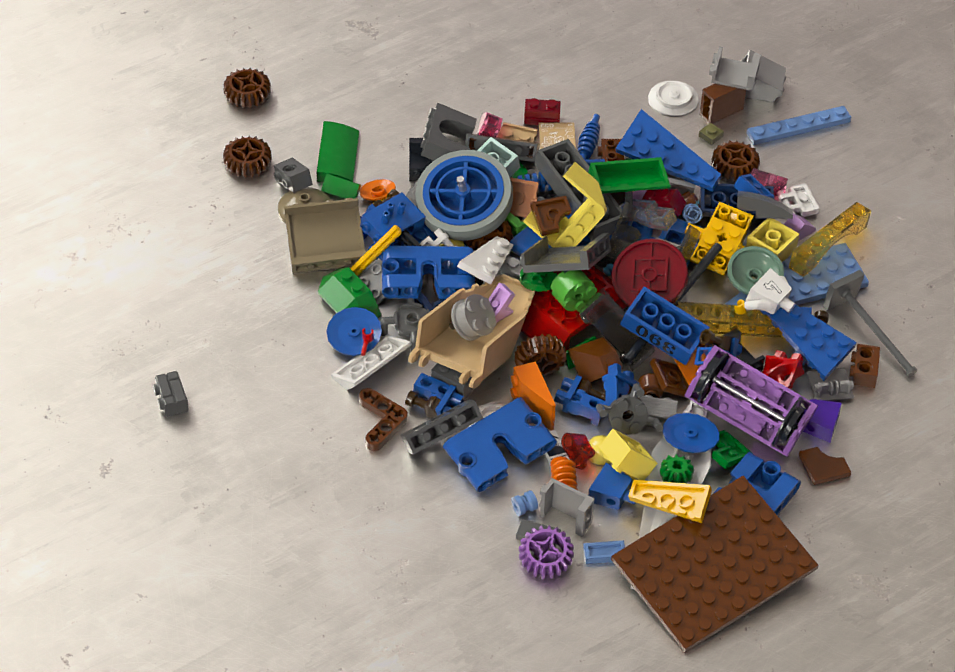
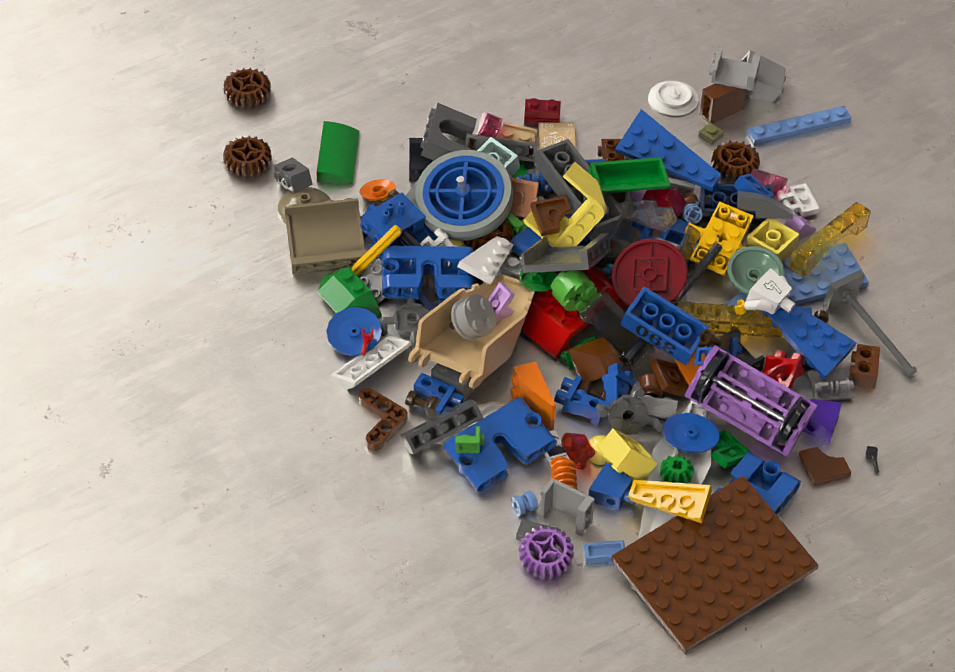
dark grey brick [153,371,189,417] -> none
green tile [321,173,361,199] -> none
reddish brown gear [514,334,566,377] -> none
blue piece [577,114,600,160] -> none
none -> bright green bracket [455,426,484,453]
none -> black hand [865,446,879,473]

